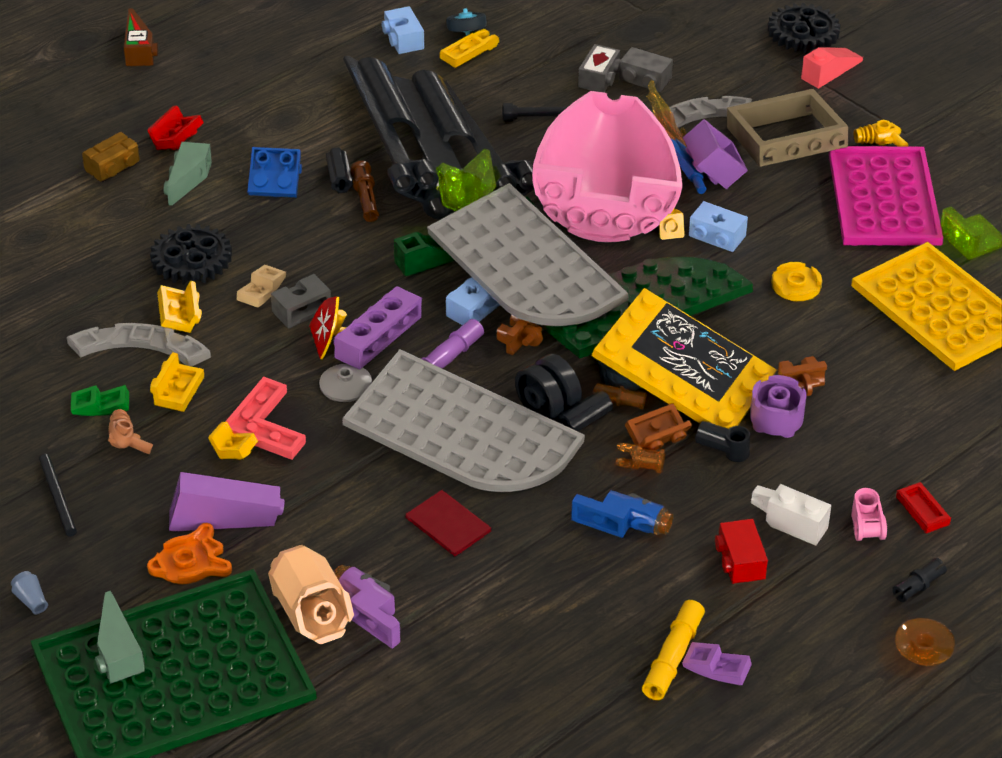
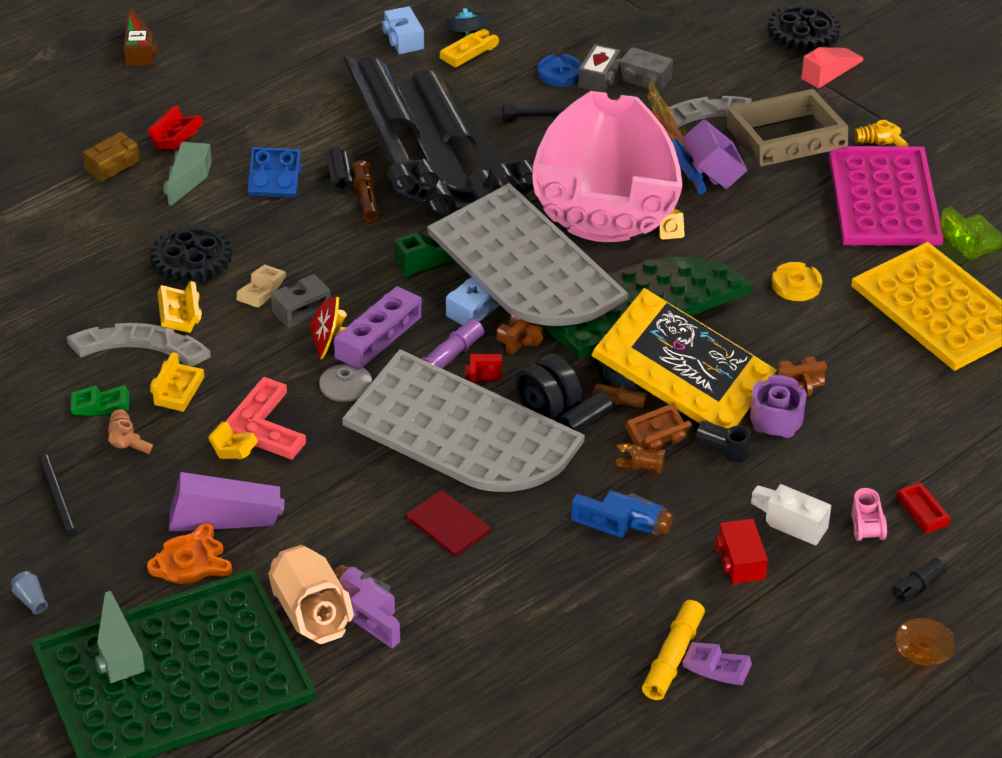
clear neon green bracket [436,149,496,211] -> none
light blue brick [689,201,748,252] -> none
none -> red bracket [465,354,502,384]
none -> blue tile [538,54,582,87]

